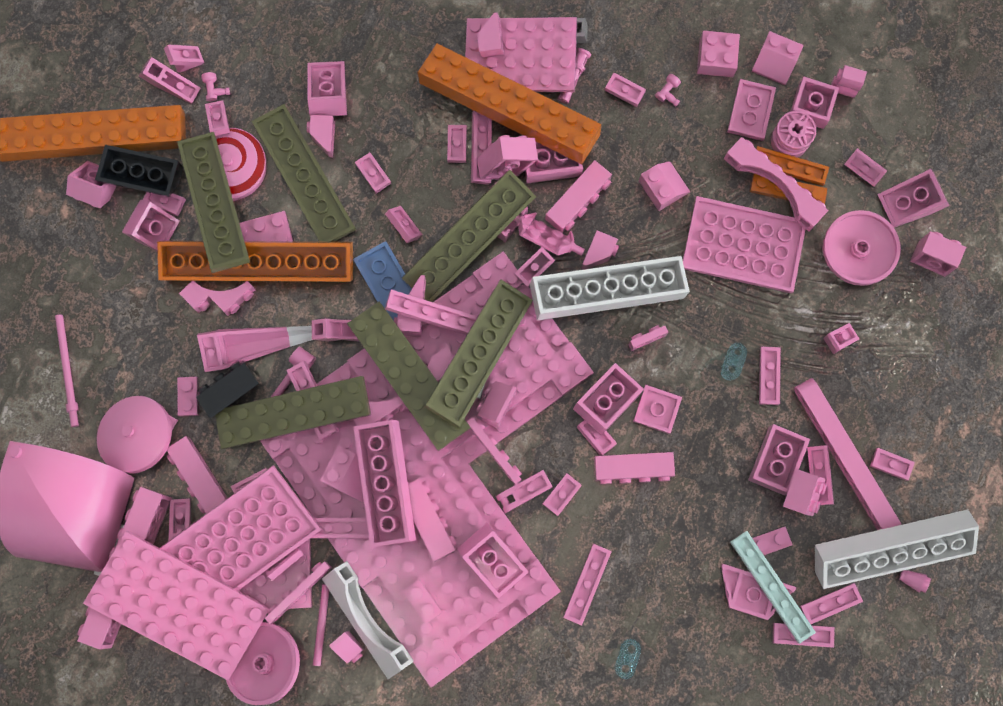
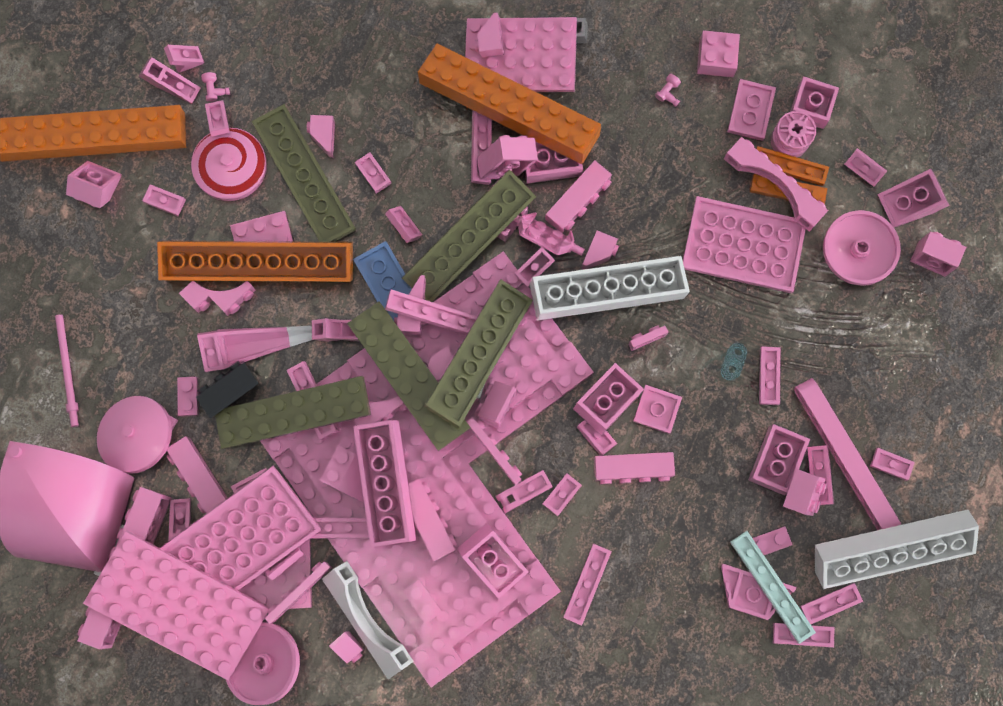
black slope [95,145,184,197] -> none
bright pink slope [122,200,180,251] -> none
olive plate [177,132,250,273] -> none
bright pink piece [271,346,316,397] -> none
bright pink slope [308,61,347,116] -> none
bright pink bar [313,585,329,666] -> none
bright pink plate [447,125,467,163] -> none
bright pink pin [558,48,591,104] -> none
bright pink plate [605,73,646,107] -> none
clear light blue plate [615,639,641,679] -> none
bright pink slope [639,162,690,211] -> none
bright pink slope [751,31,804,85] -> none
bright pink slope [824,323,859,354] -> none
bright pink brick [831,65,867,98] -> none
bright pink cone [899,570,931,593] -> none

